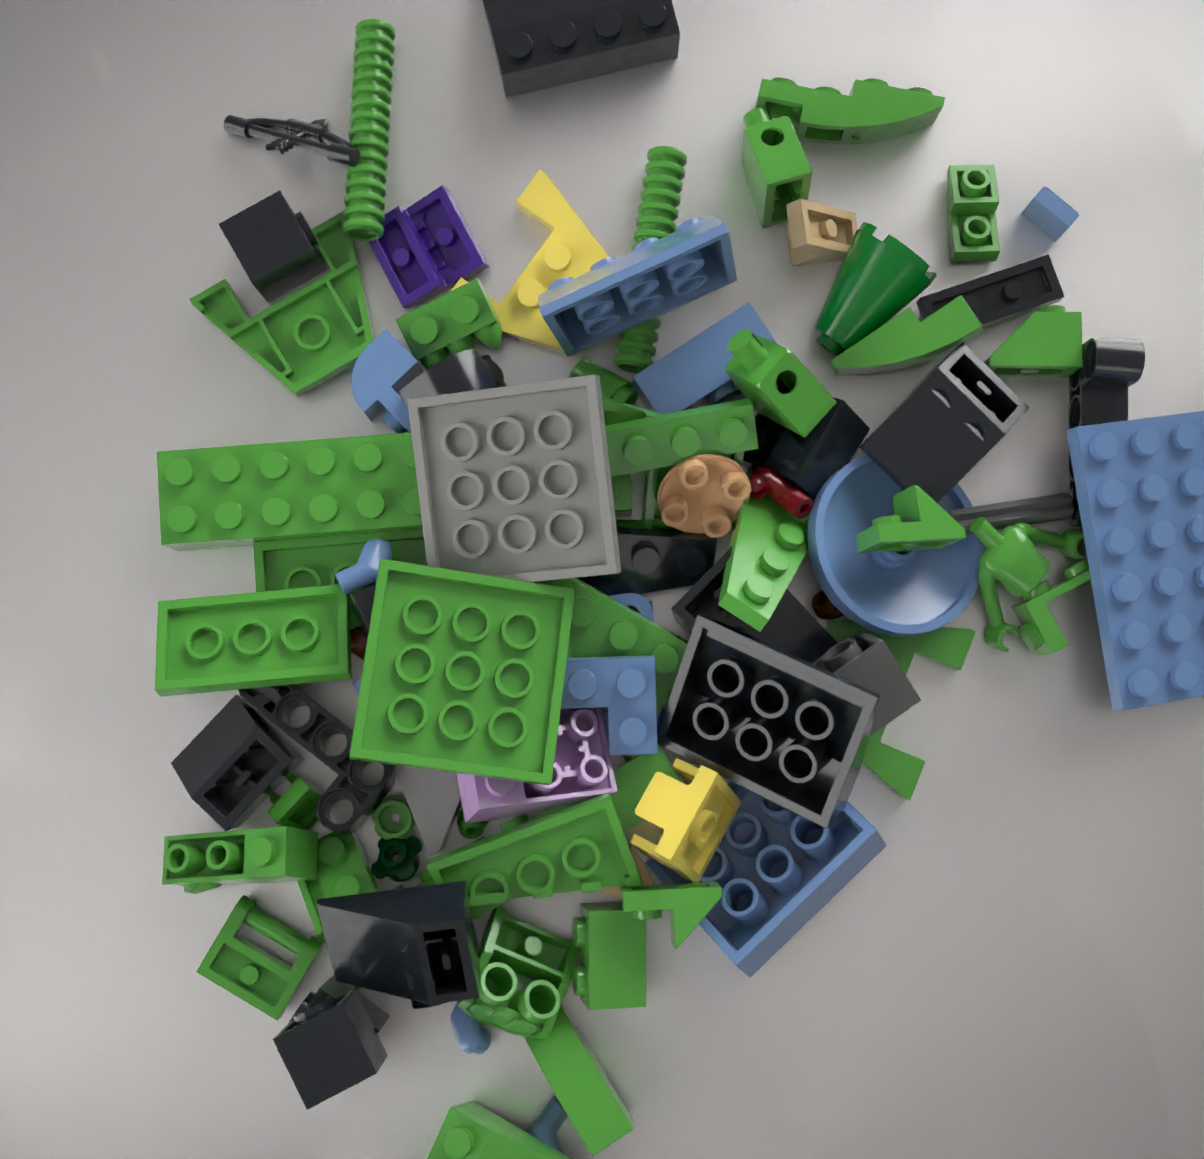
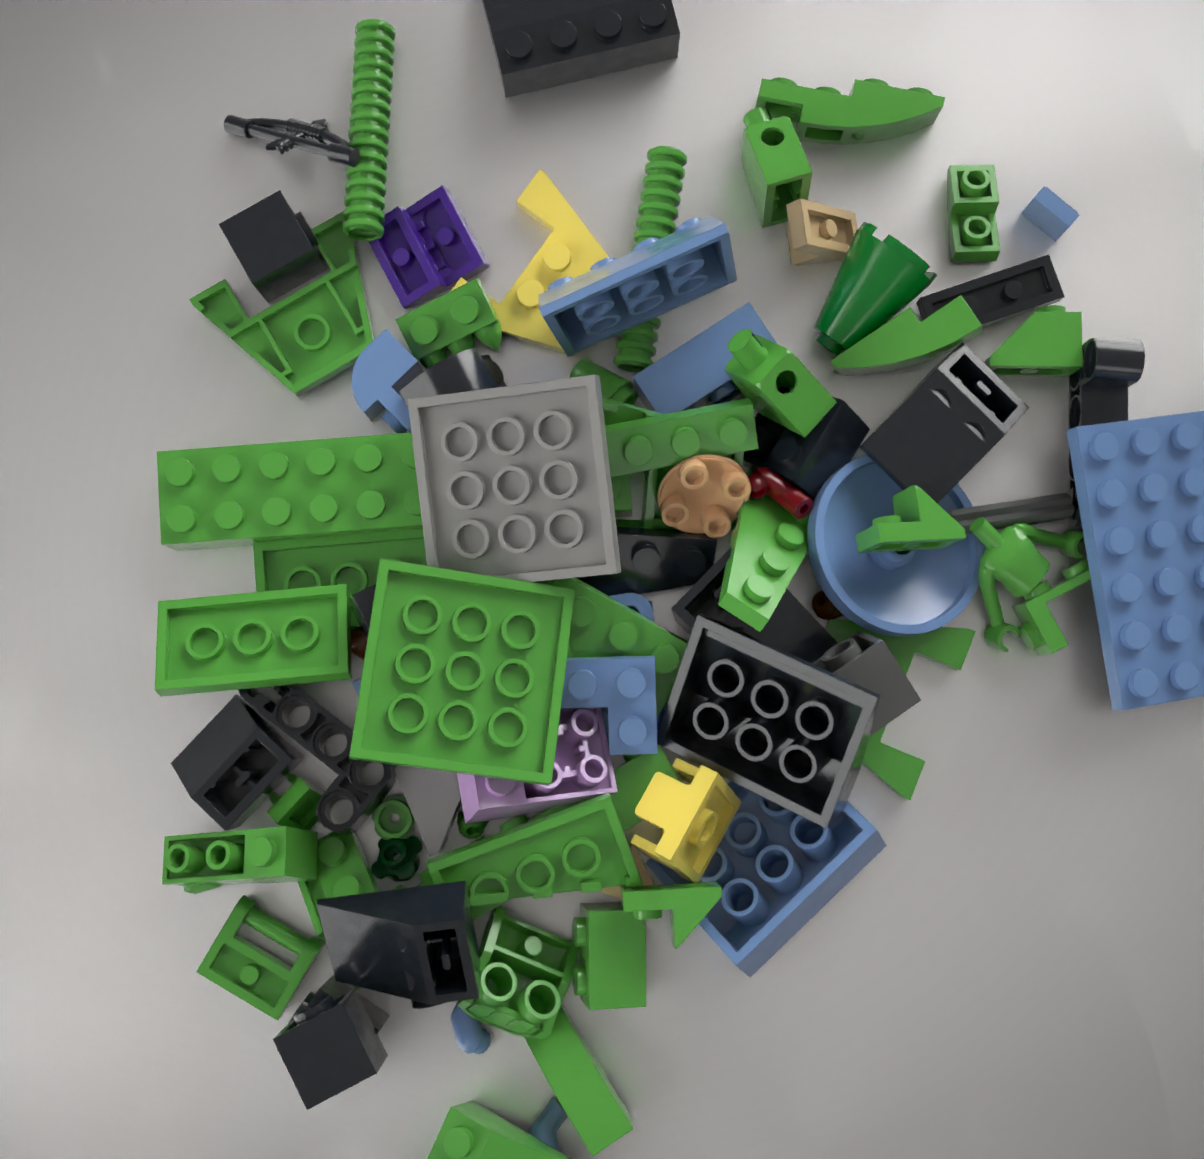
medium blue arm [335,538,393,595] -> none

